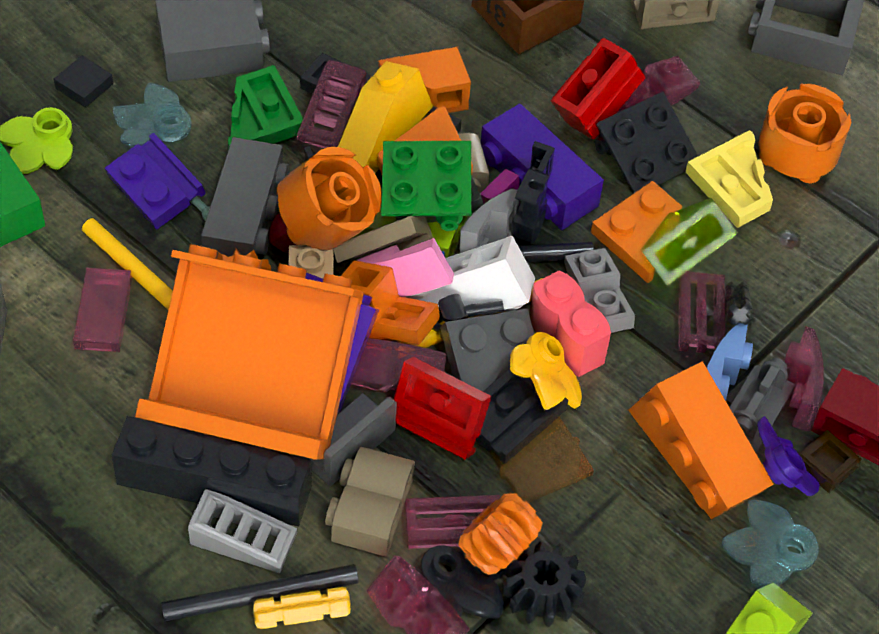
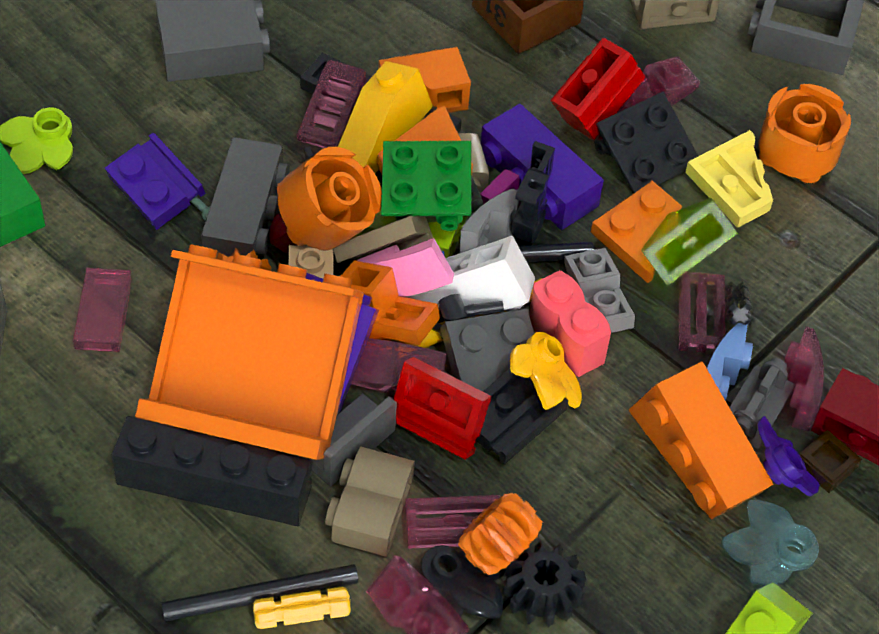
black tile [54,56,113,108] -> none
yellow bar [82,218,173,310] -> none
clear light blue plate [112,83,192,147] -> none
light grey slope [188,489,297,573] -> none
green wing [228,65,306,149] -> none
clear orange piece [490,416,594,503] -> none

